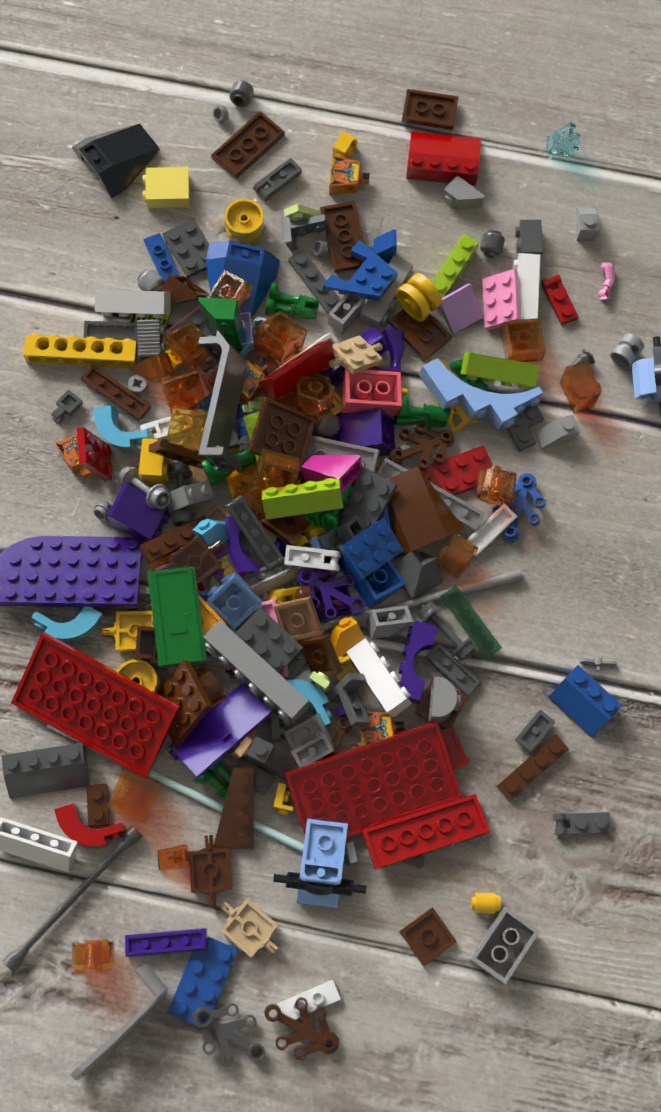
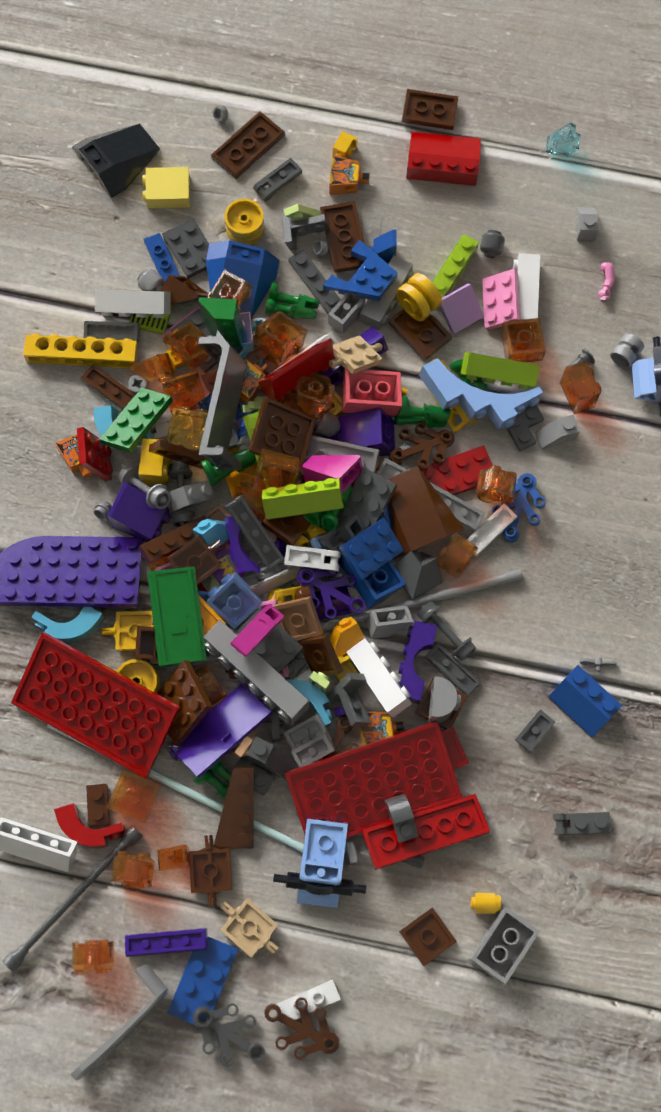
dark grey slope [1,743,90,799] -> none
dark grey plate [51,390,83,424] -> none
light grey brick [137,319,165,360] -> none
dark grey head [229,80,254,107] -> none
yellow bracket [273,783,294,816] -> none
dark purple animal [376,324,405,372] -> none
clear green plate [440,585,502,659] -> none
light grey slope [442,175,485,209] -> none
reddish brown plate [496,734,569,802] -> none
dark grey brick [515,220,543,260] -> none
red plate [541,274,579,326] -> none
none -> plate [99,388,173,453]
none -> clear orange brick [111,851,155,889]
none -> dark pink slope [230,604,285,657]
none -> dark grey brick [384,794,419,843]

